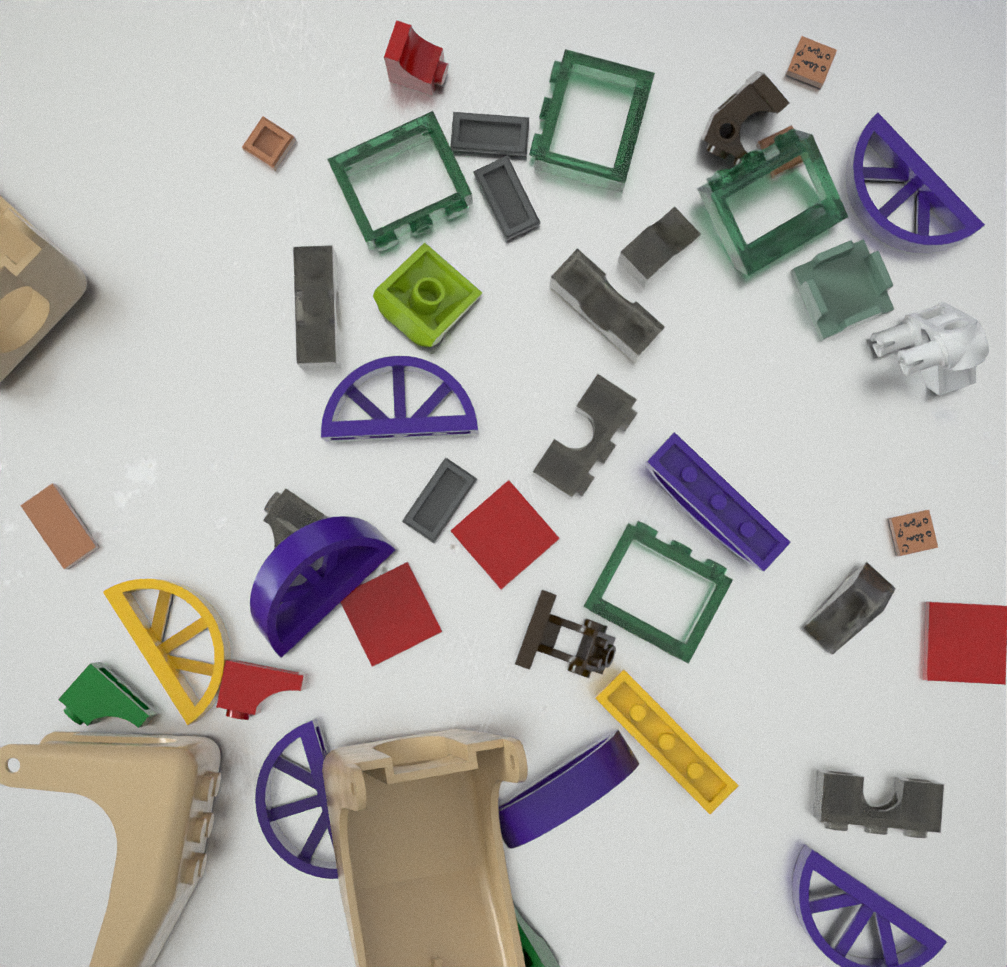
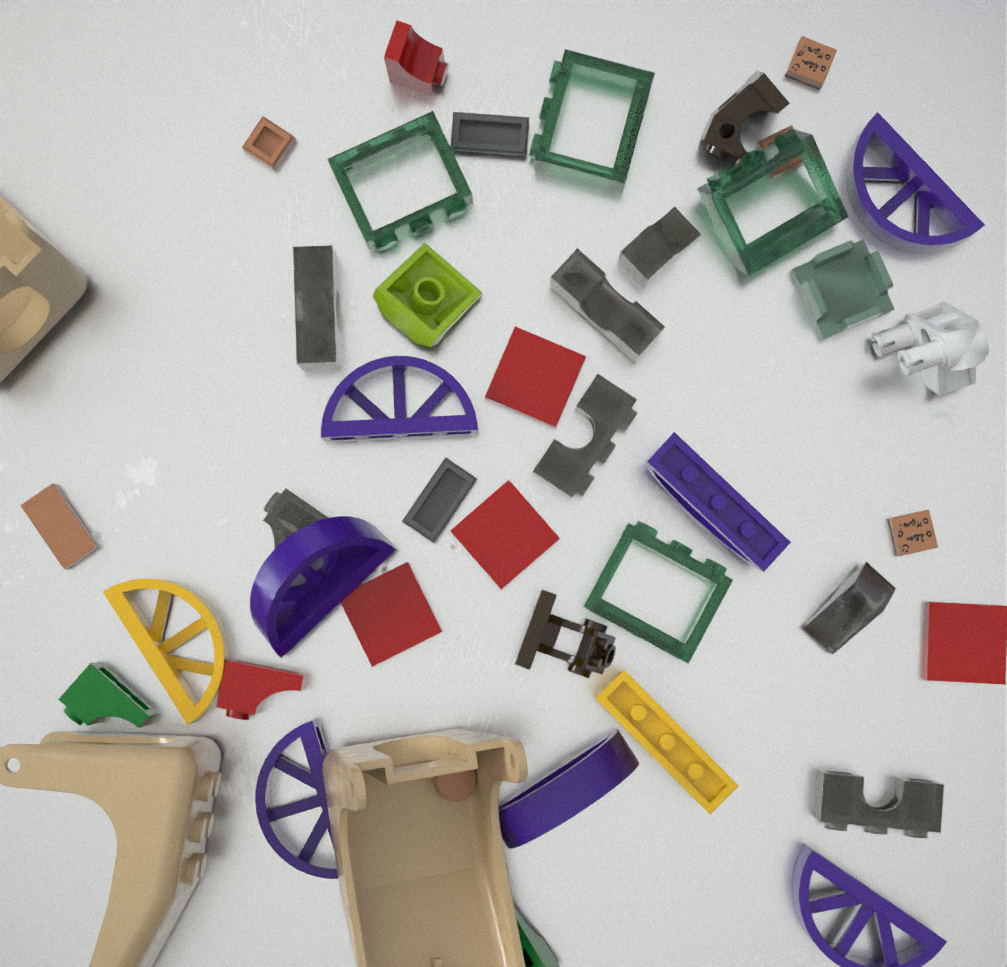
dark grey tile [473,155,541,240] -> none
none -> nougat tile [434,770,476,801]
none -> red tile [485,326,586,429]

